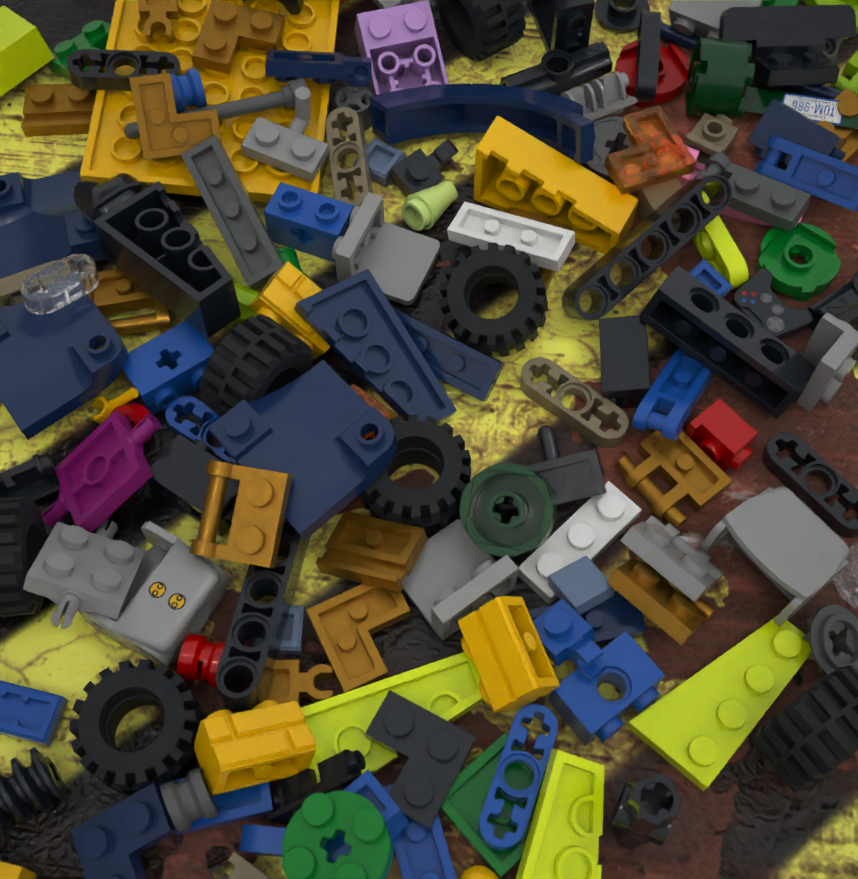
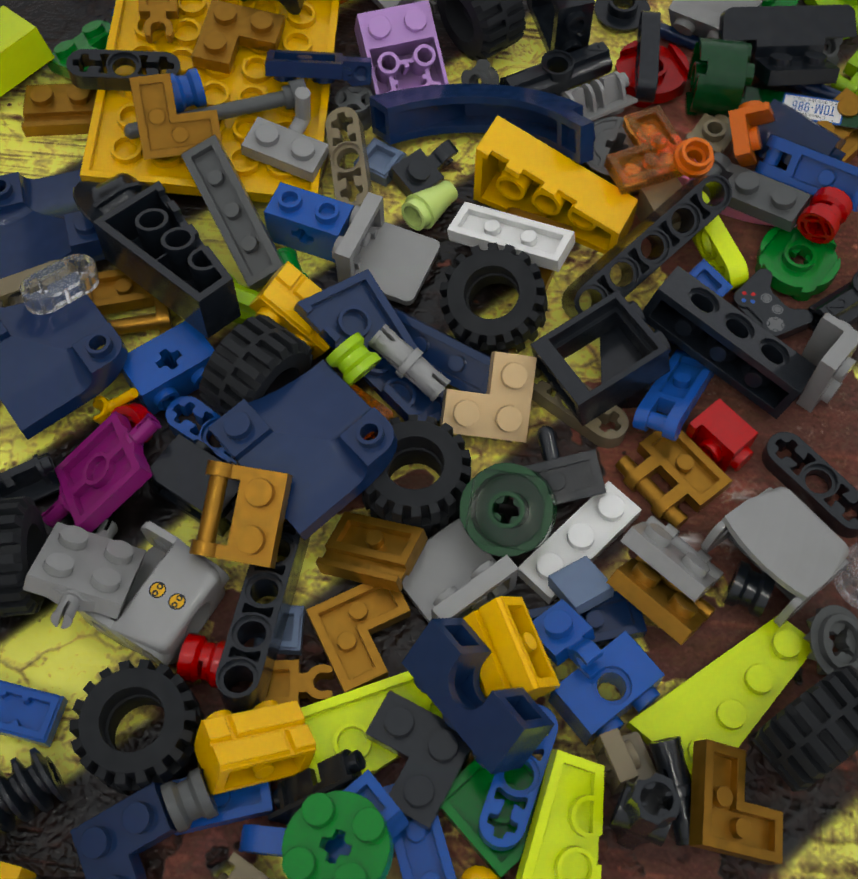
none -> lime wheel [325,332,381,386]
none -> light grey pin [368,324,451,402]
none -> dark blue arch [401,618,555,774]
none -> tan plate [440,351,537,443]
none -> dark grey plate [461,59,500,85]
none -> black window [530,290,671,426]
none -> dark tan bracket [592,728,657,796]
none -> black pin [649,736,692,846]
none -> orange plate [673,137,714,178]
none -> pearl gold plate [689,739,783,865]
none -> black wheel [723,561,776,618]
none -> orange bracket [728,100,775,167]
none -> red wheel [797,186,853,244]

